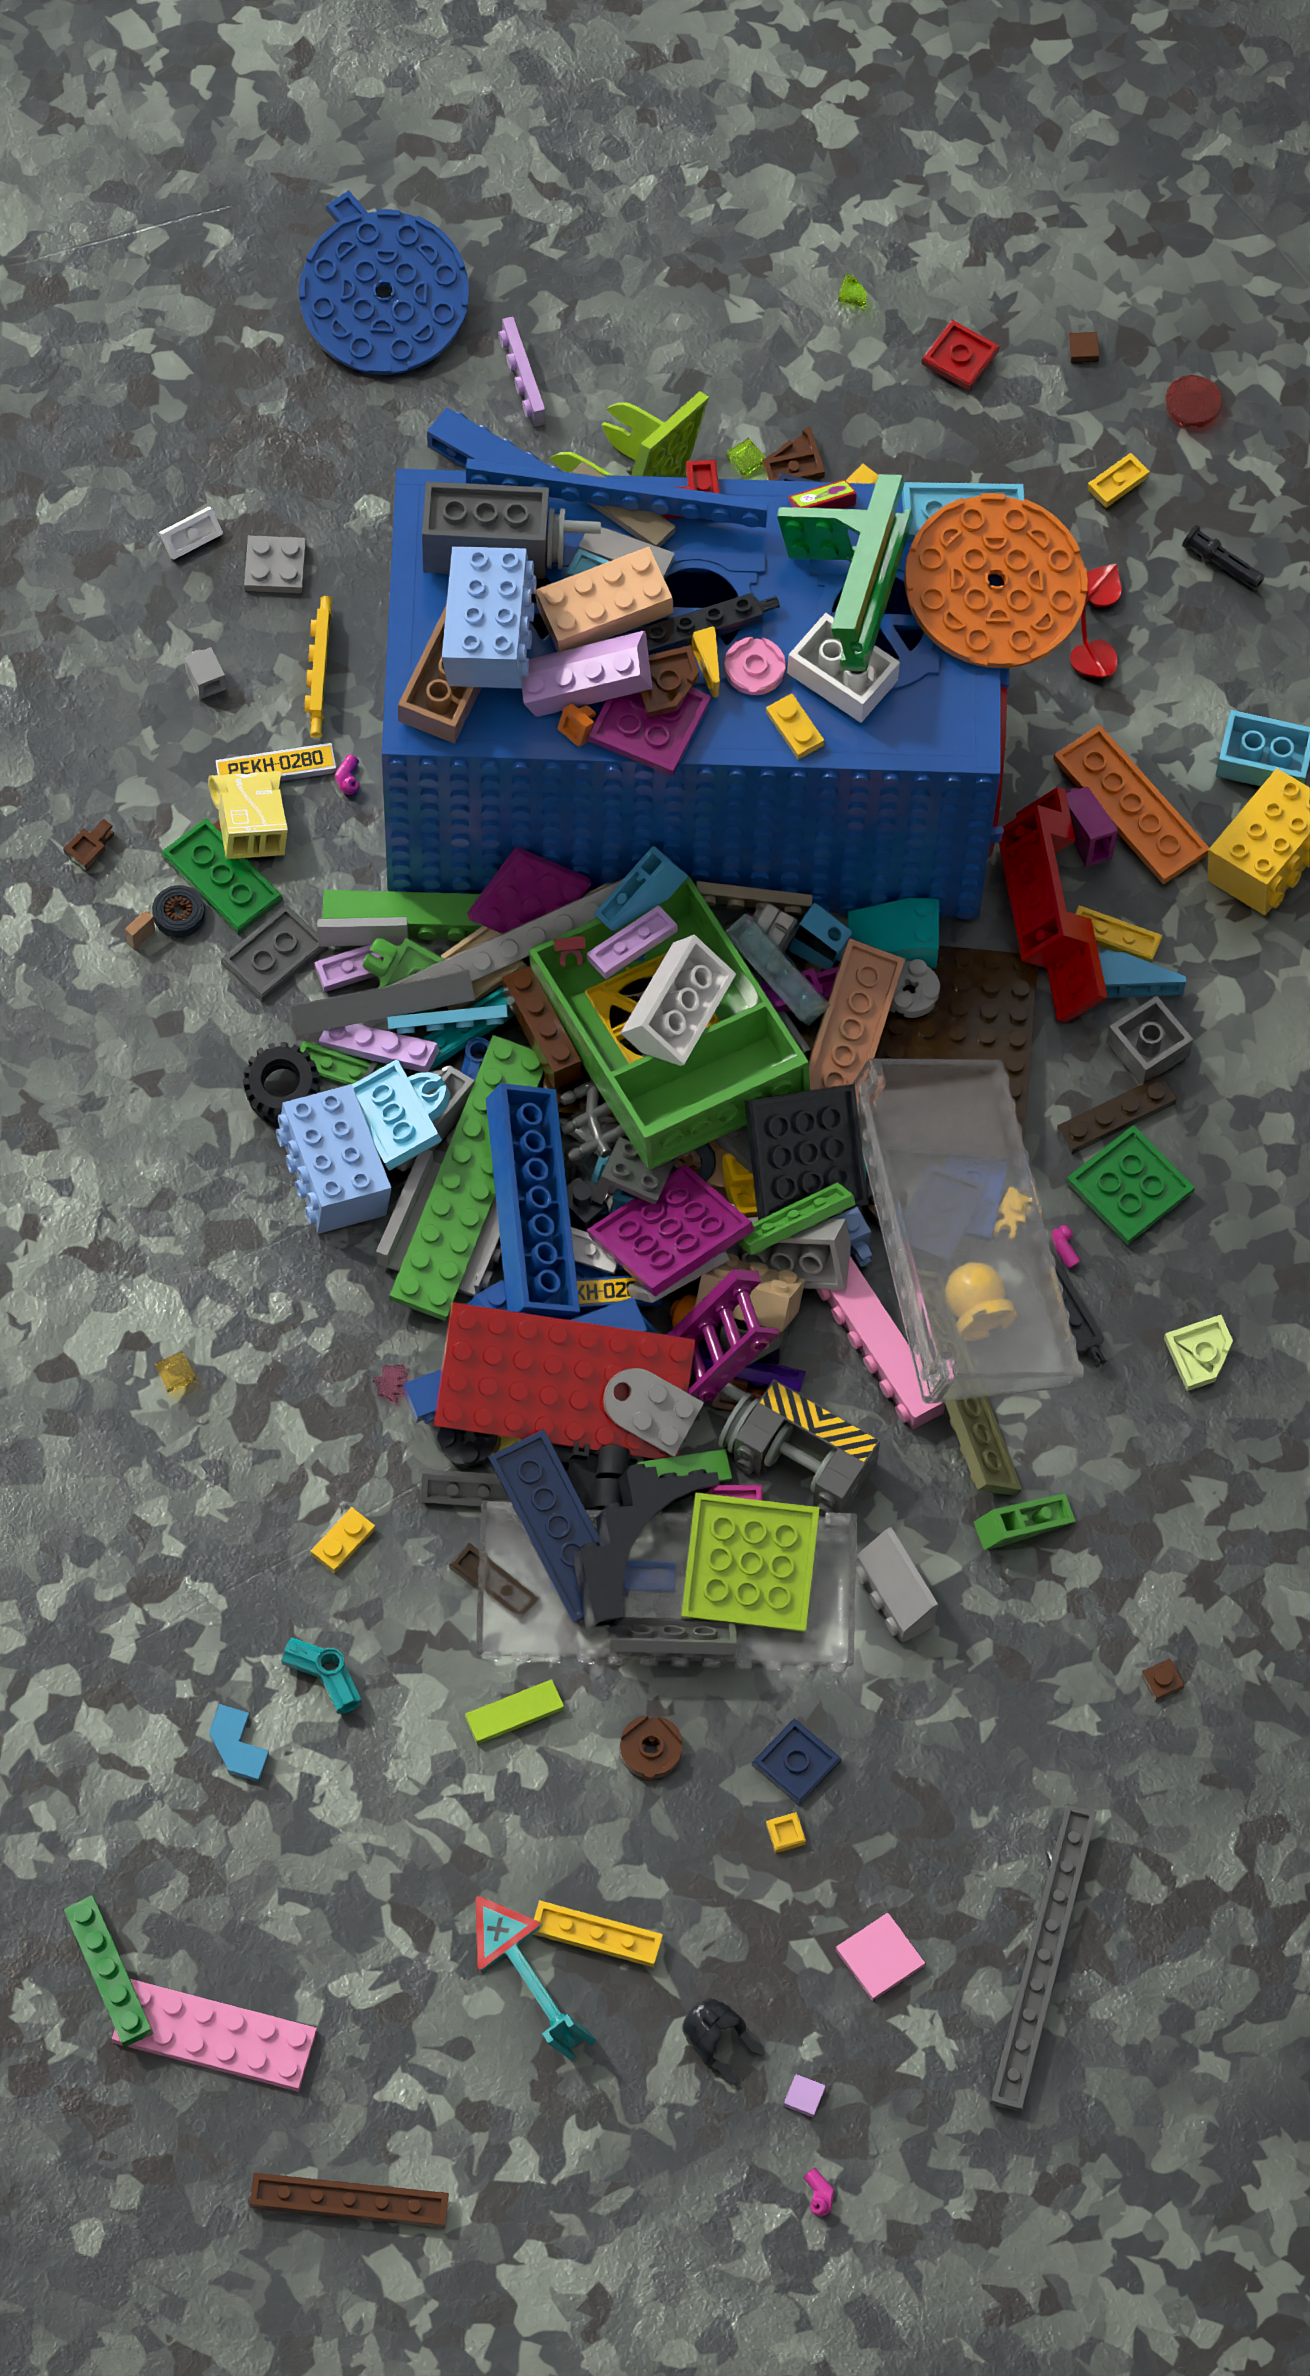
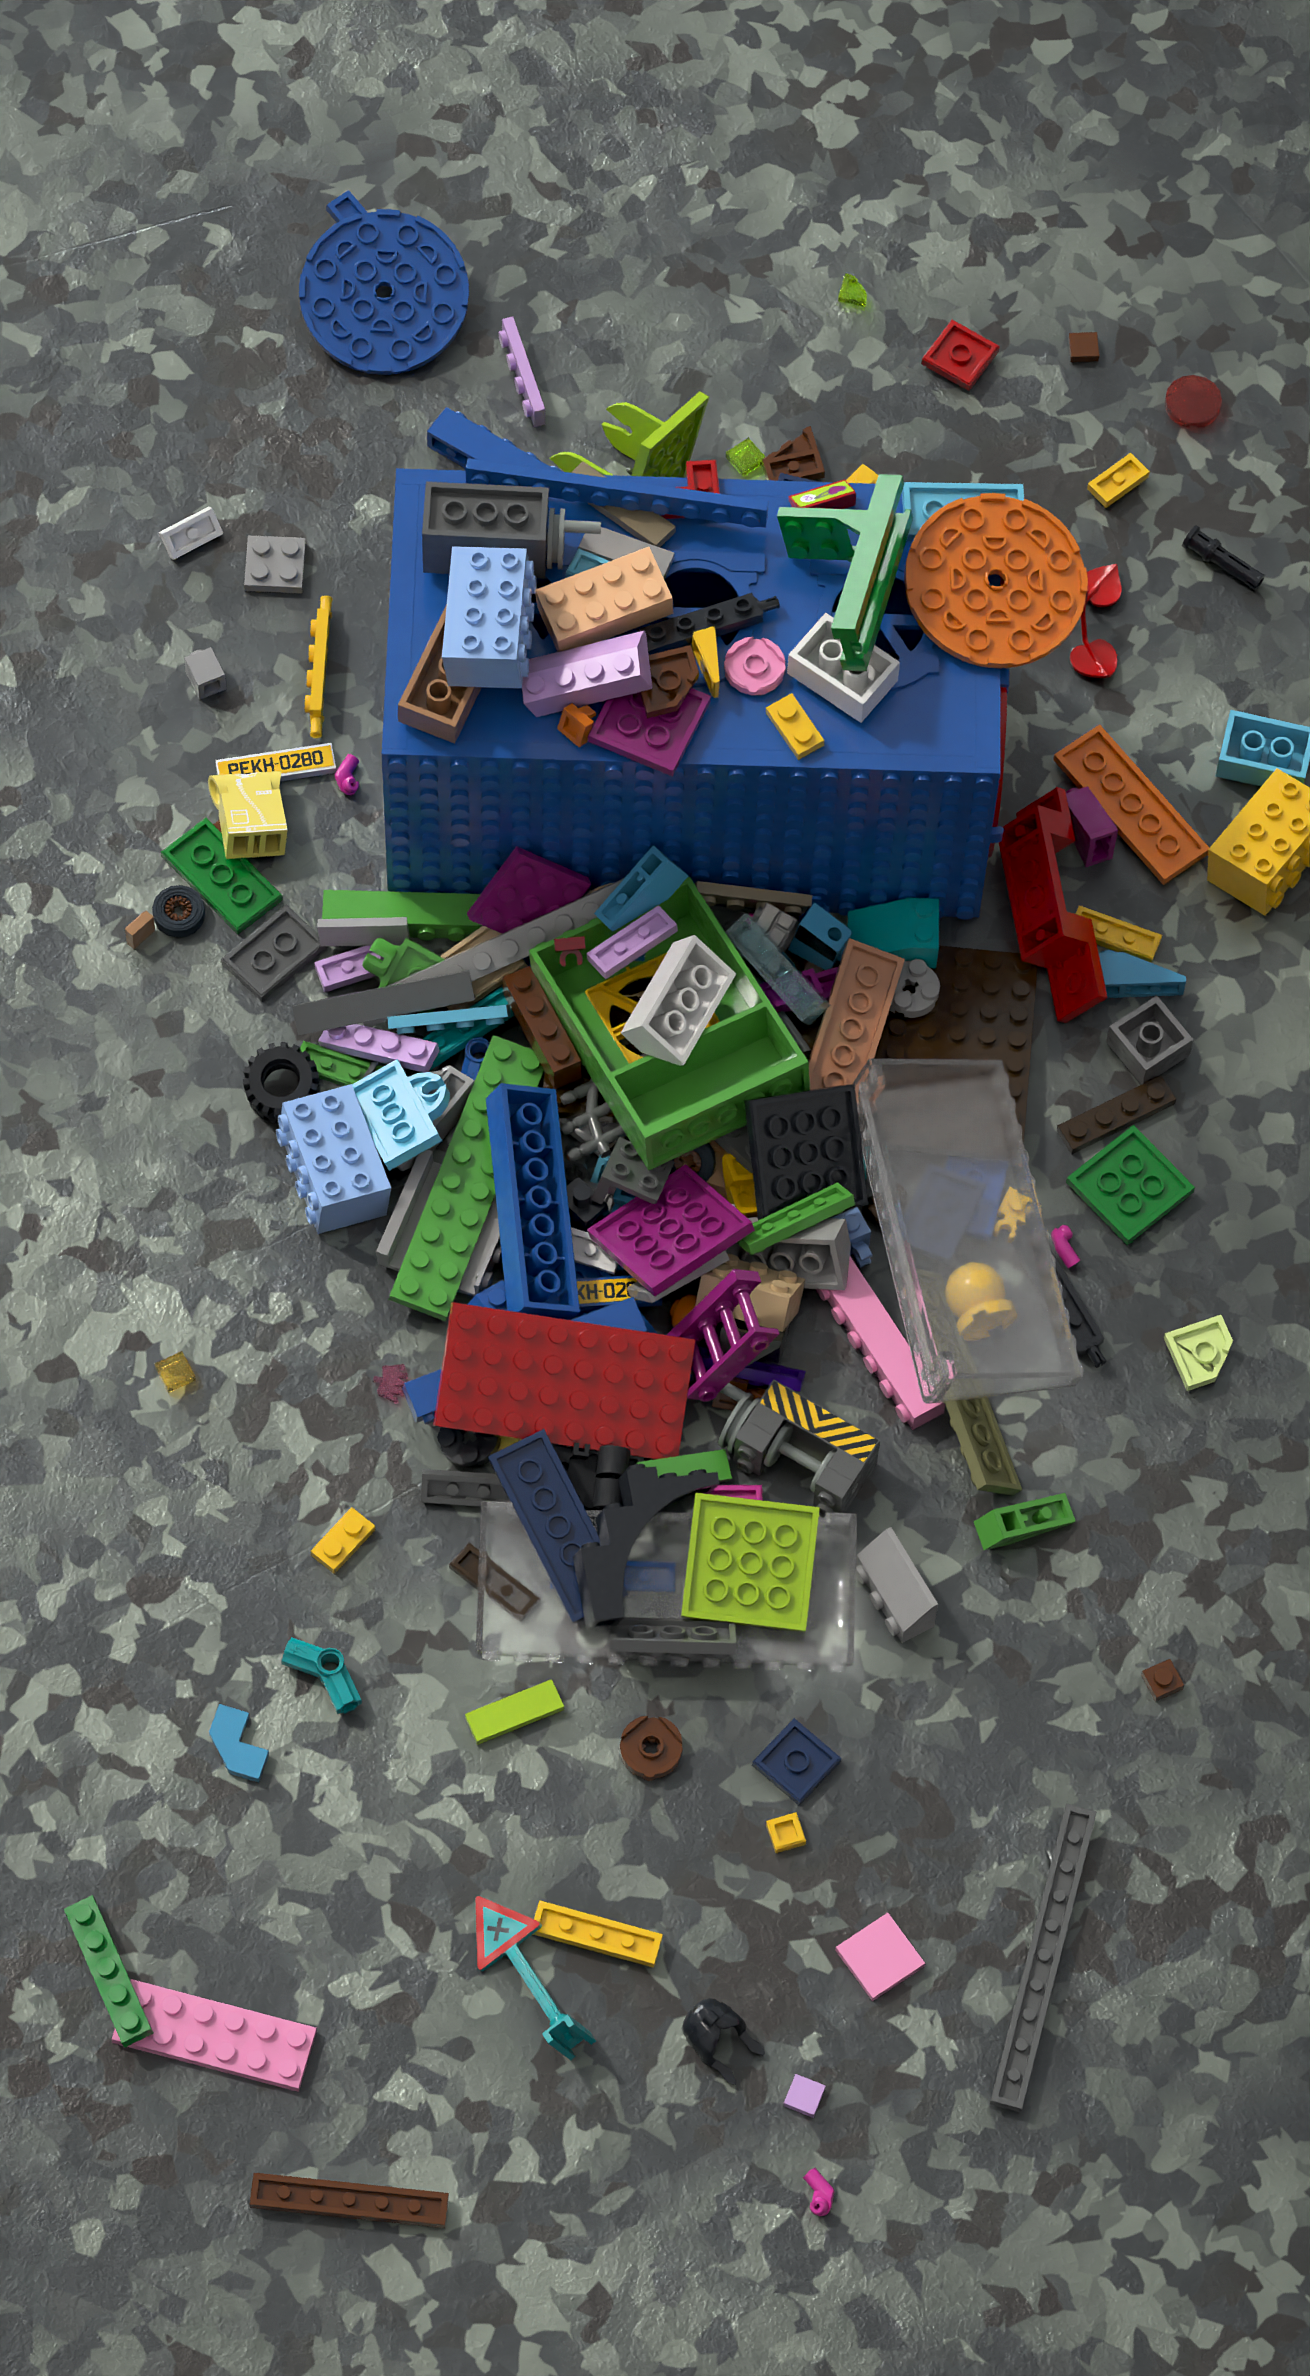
reddish brown plate [63,819,114,870] -> none
light grey plate [603,1368,704,1457] -> none

